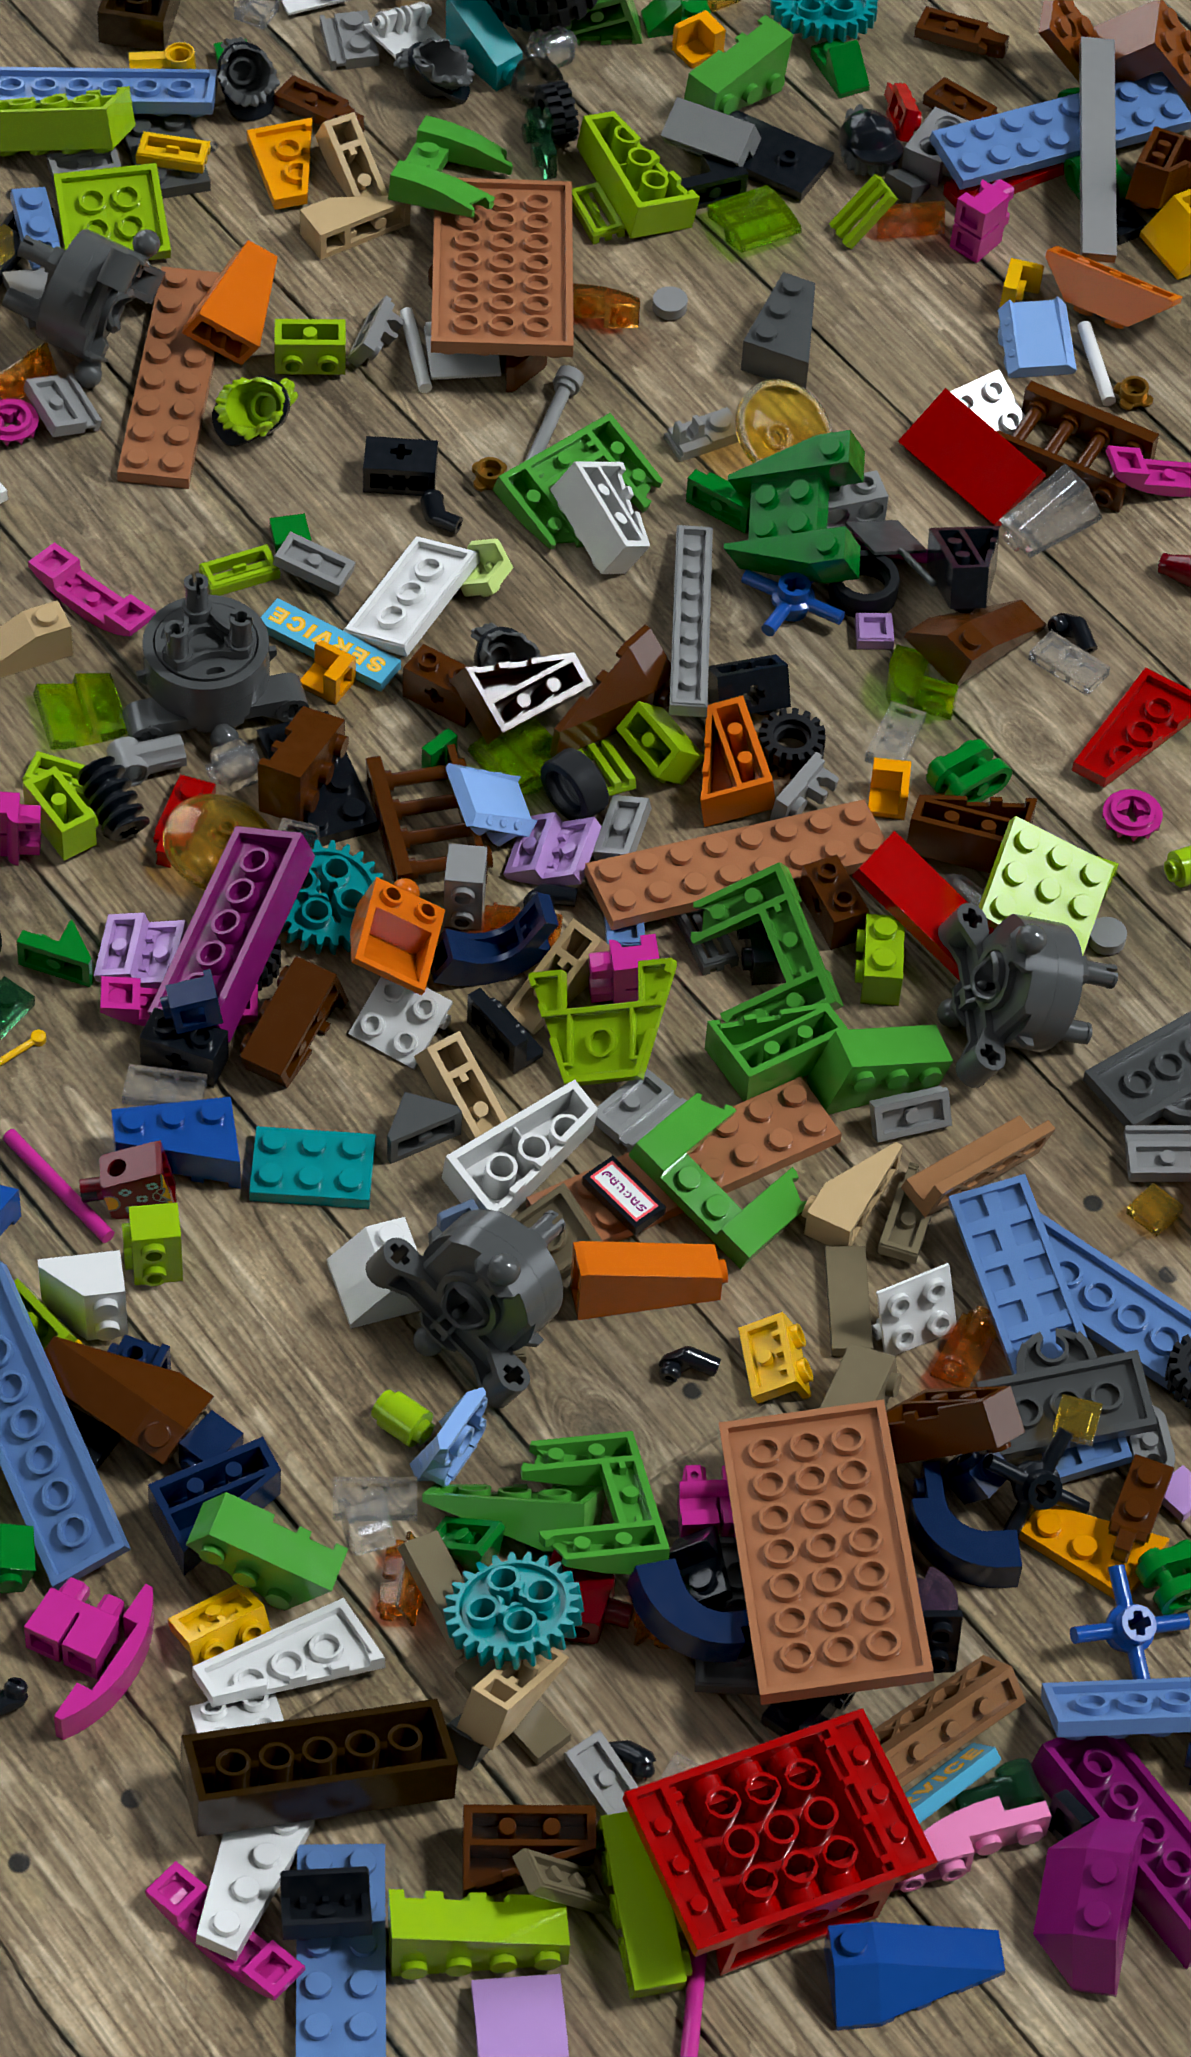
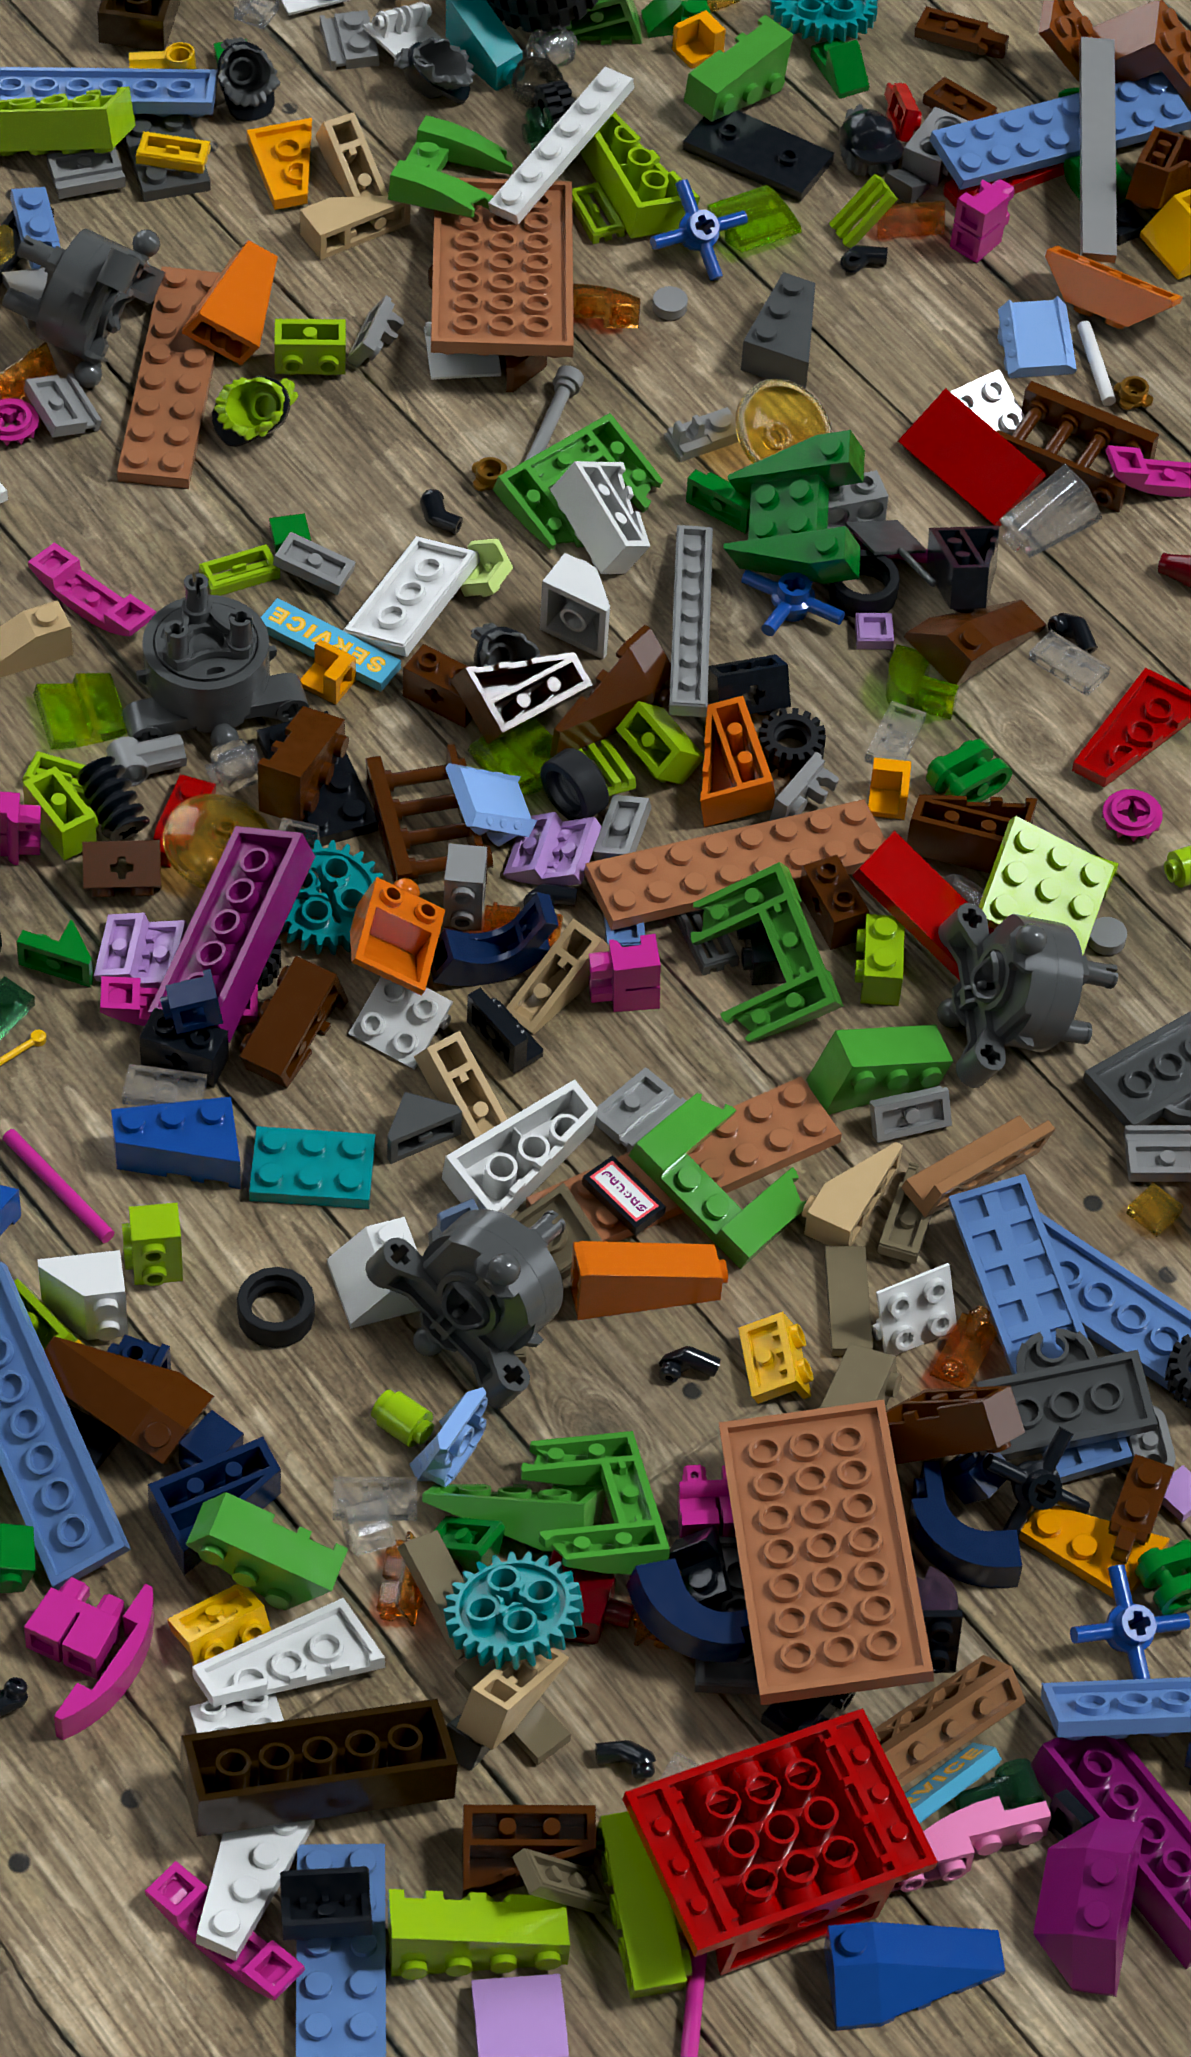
lime plate [53,163,171,260] -> none
dark red torso [79,1140,177,1219] -> none
reddish brown hinge [274,75,365,132] -> none
black brick [363,436,438,496] -> none
white bar [399,307,432,393] -> none
green tile [421,728,458,768] -> none
lime wing [528,957,677,1086] -> none
light grey plate [563,1730,638,1816] -> none
light grey piece [660,97,761,167] -> none
black slope [681,154,748,209] -> none
bright green wedge [704,1002,848,1101] -> none
yellow bracket [999,258,1044,308] -> none
clear yellow tile [1052,1394,1103,1447] -> none
none -> reddish brown brick [82,840,162,898]
none -> black tyre [237,1267,315,1348]
none -> white plate [488,67,634,224]
none -> white slope [540,553,610,659]
none -> blue bar [650,179,748,281]
none -> black arm [840,245,888,273]

